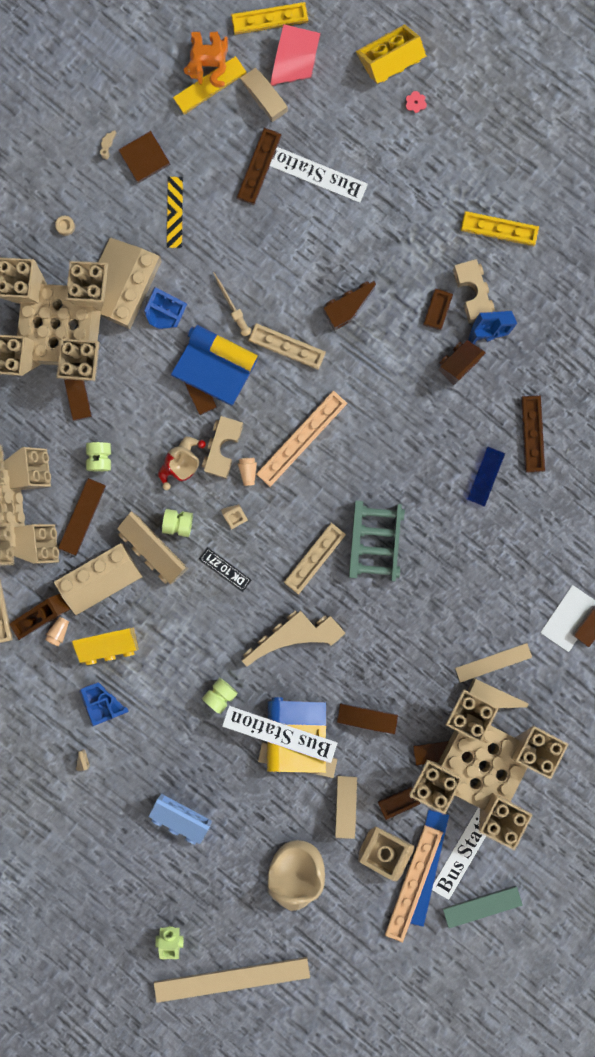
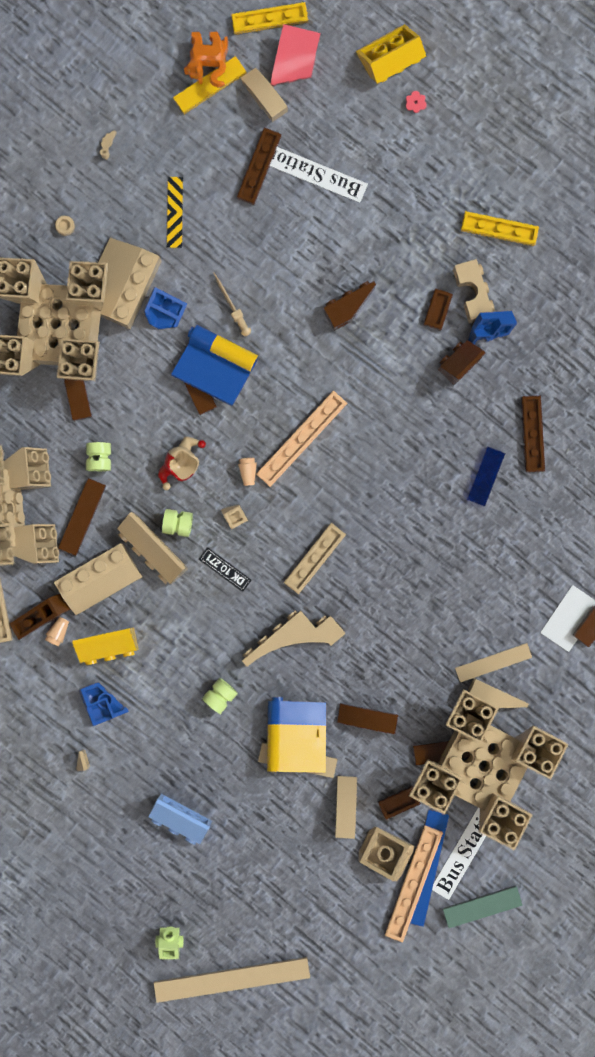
reddish brown tile [118,131,170,183] -> none
tan arch [202,416,243,479] -> none
white sticker [223,706,337,763] -> none
tan tile [248,323,326,370] -> none
tan piece [268,840,325,911] -> none
sand green fence [349,501,405,582] -> none

